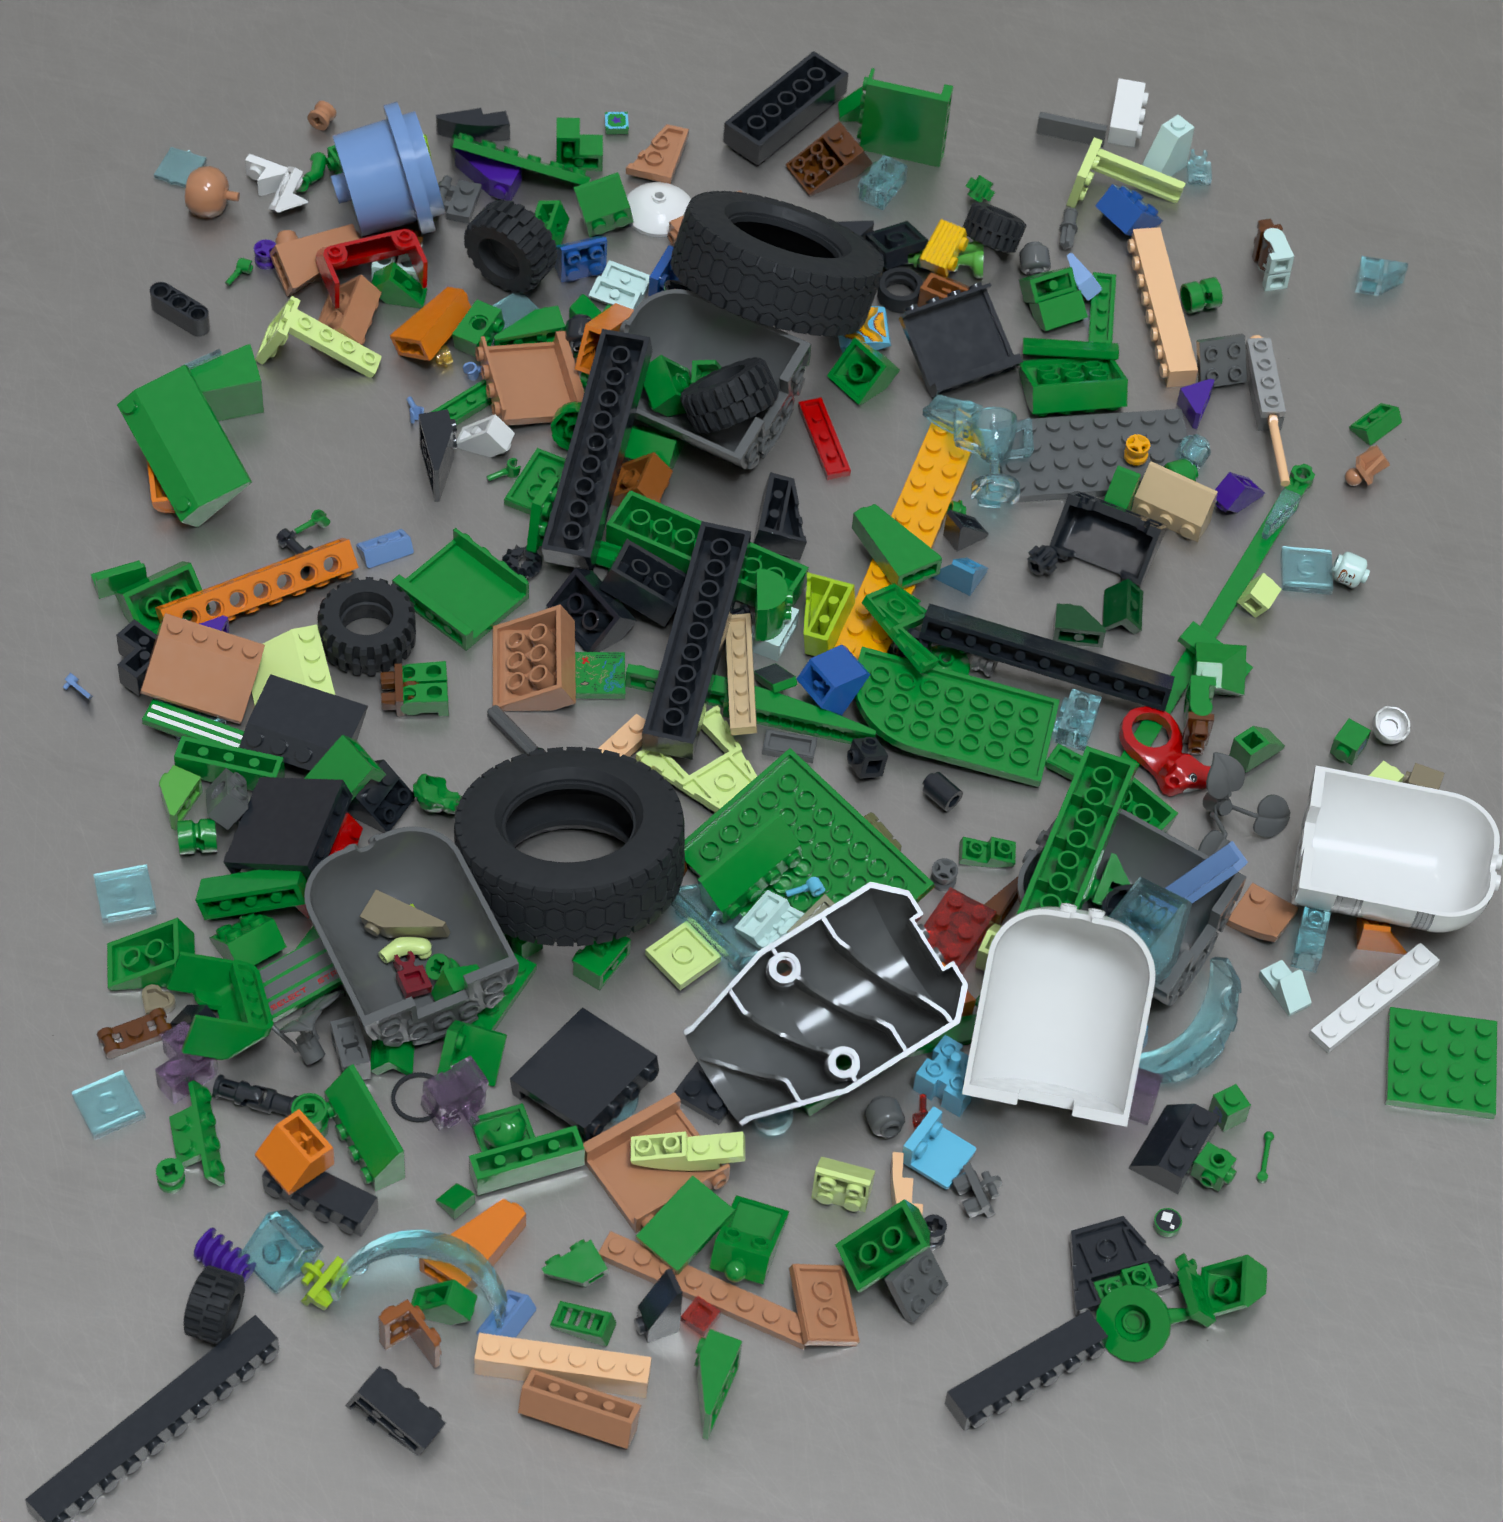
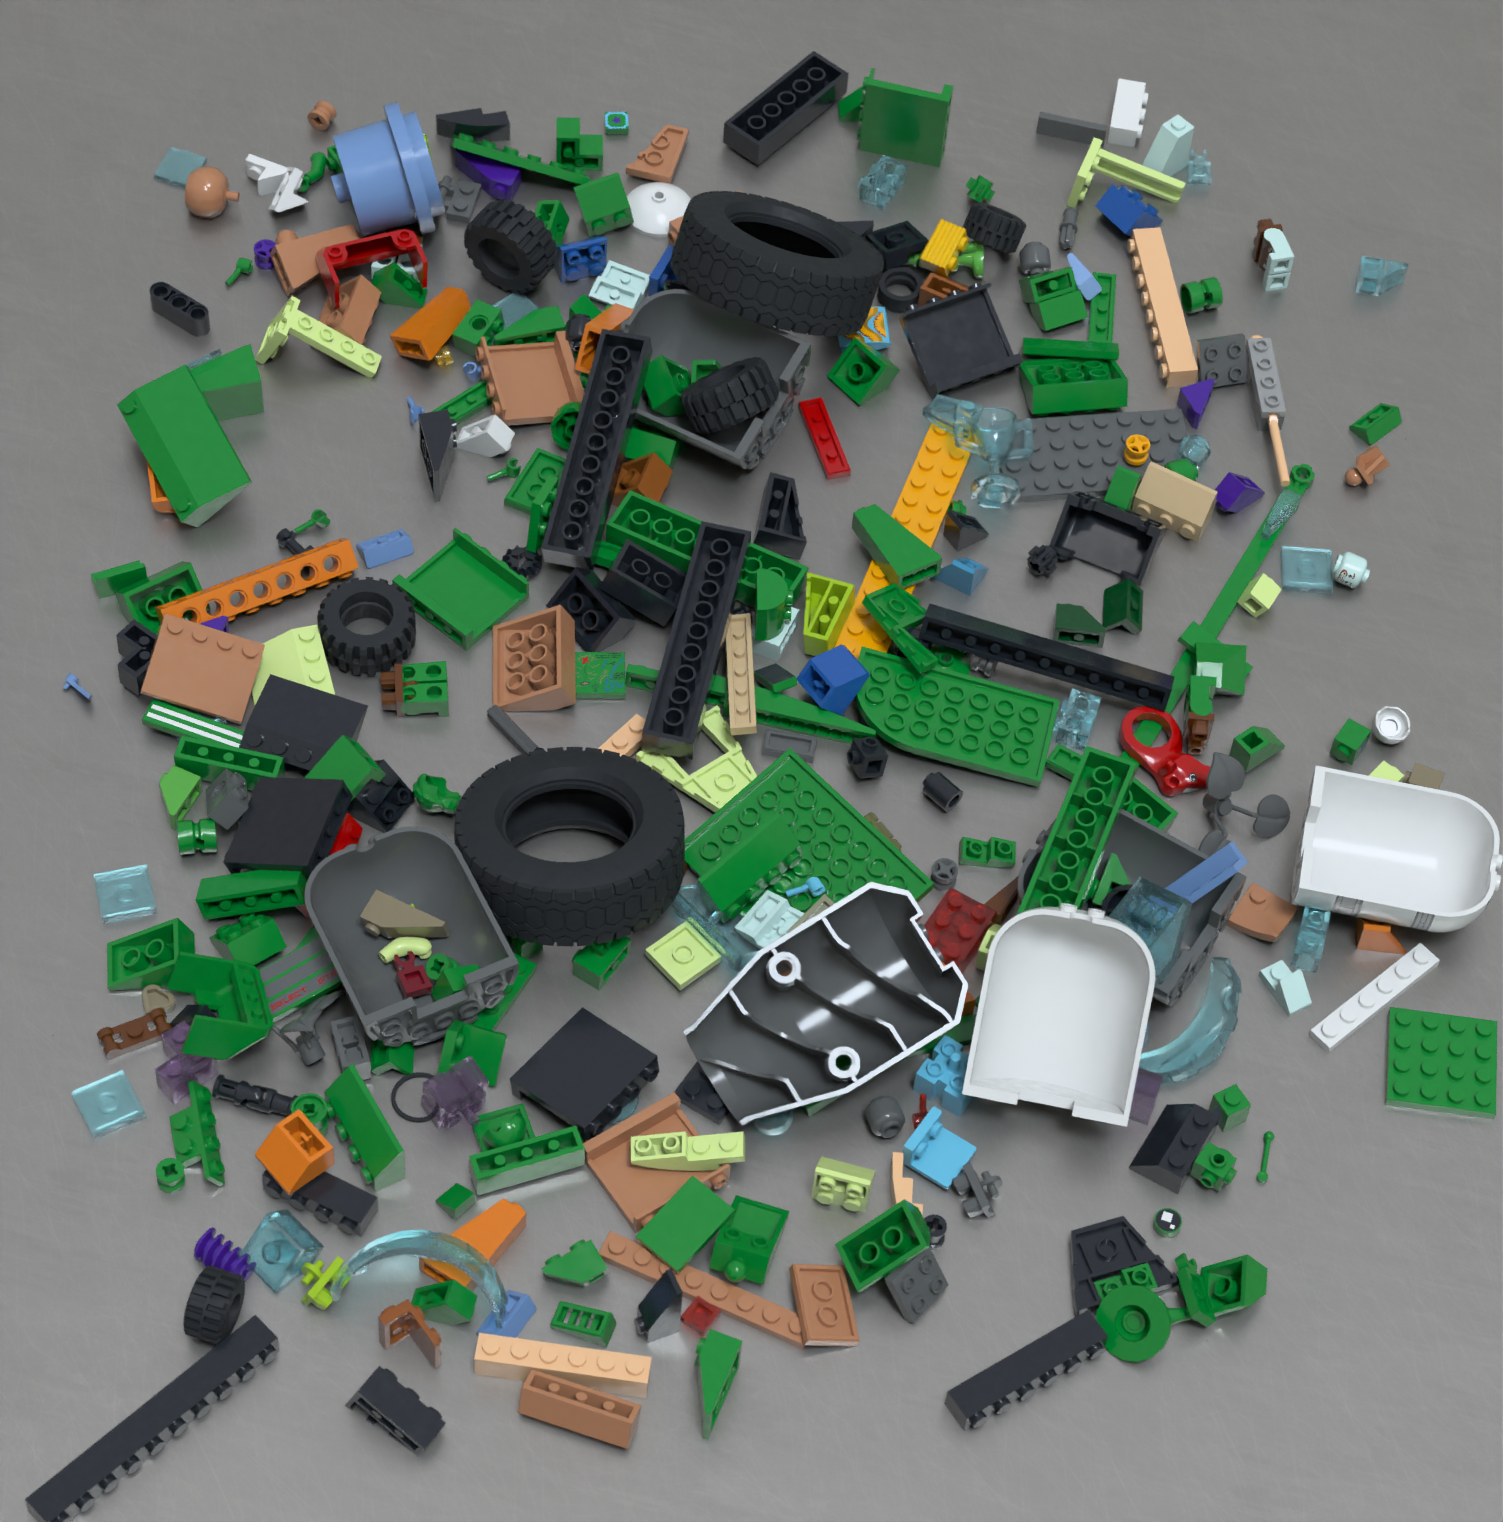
reddish brown slope [785,121,873,196] -> none

